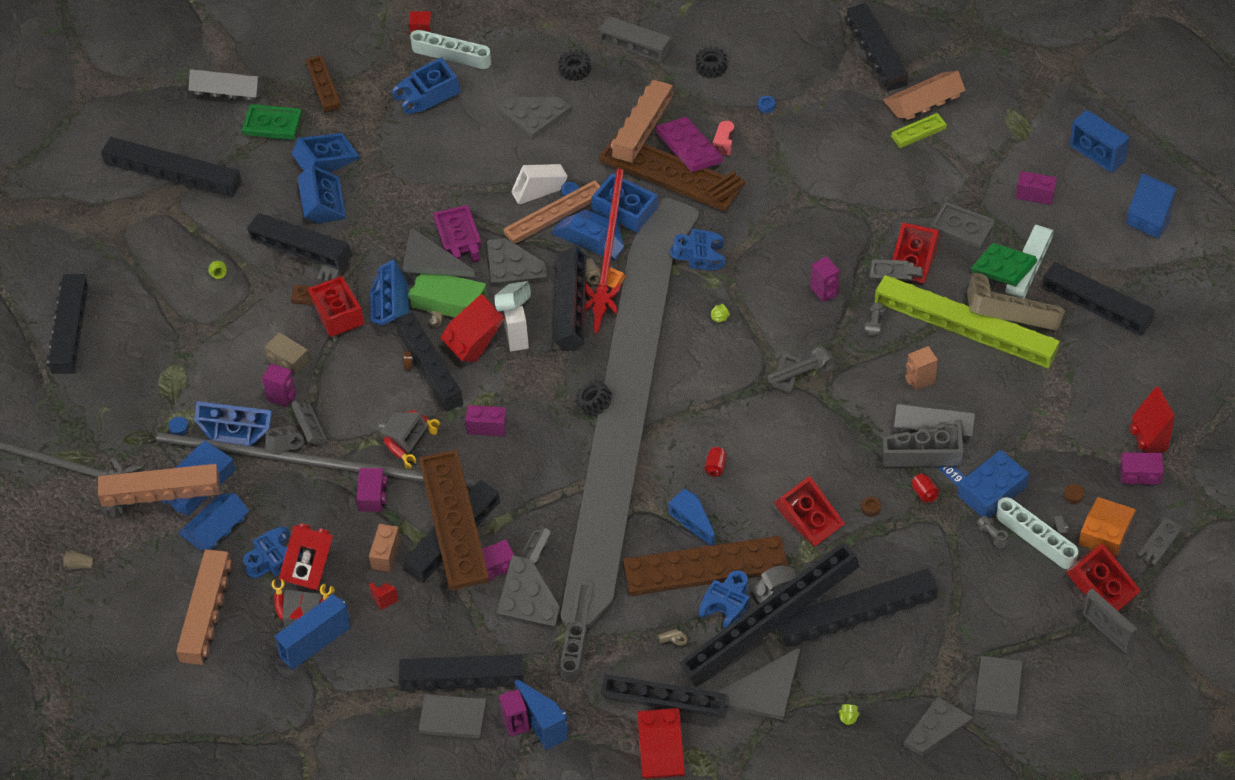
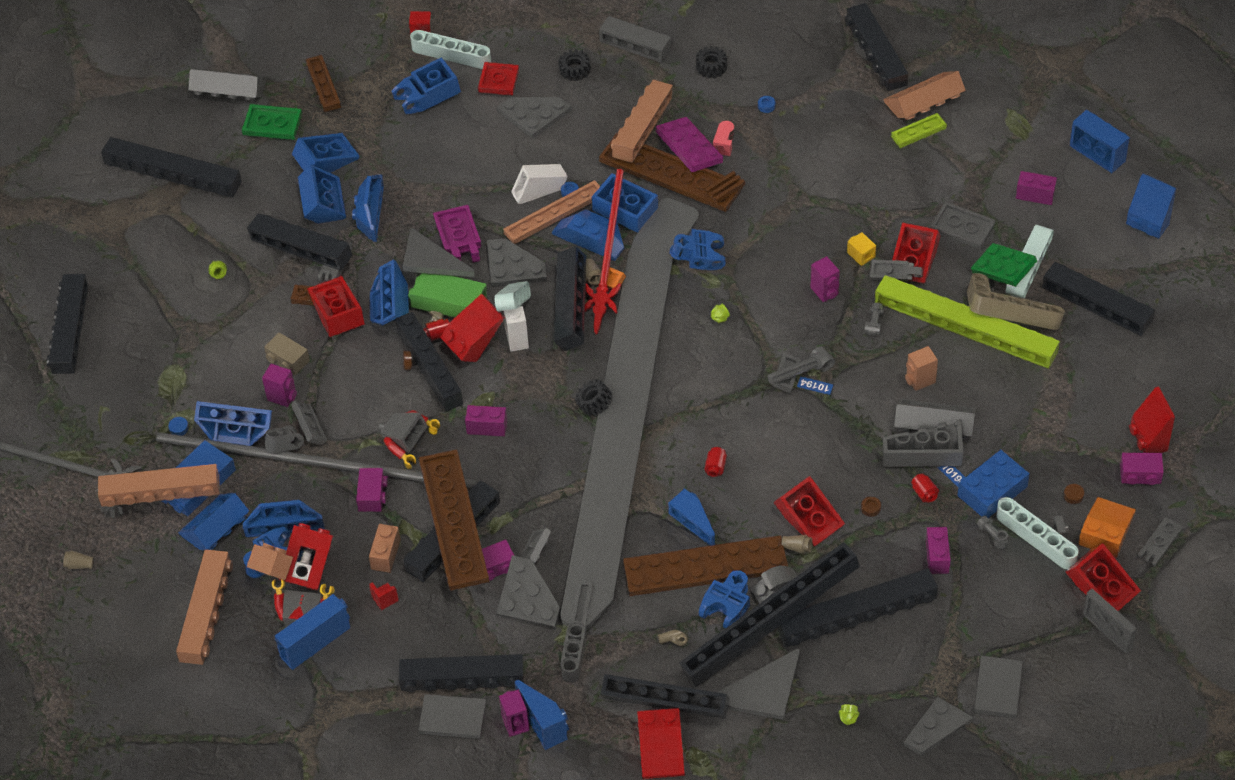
none -> blue wedge [243,500,324,537]
none -> nougat brick [247,543,293,580]
none -> blue wedge [352,174,384,242]
none -> red brick [423,319,449,342]
none -> red plate [478,62,519,96]
none -> dark tan cone [782,535,812,555]
none -> blue sticker [797,376,833,395]
none -> yellow brick [847,232,876,266]
none -> magenta brick [926,527,950,574]

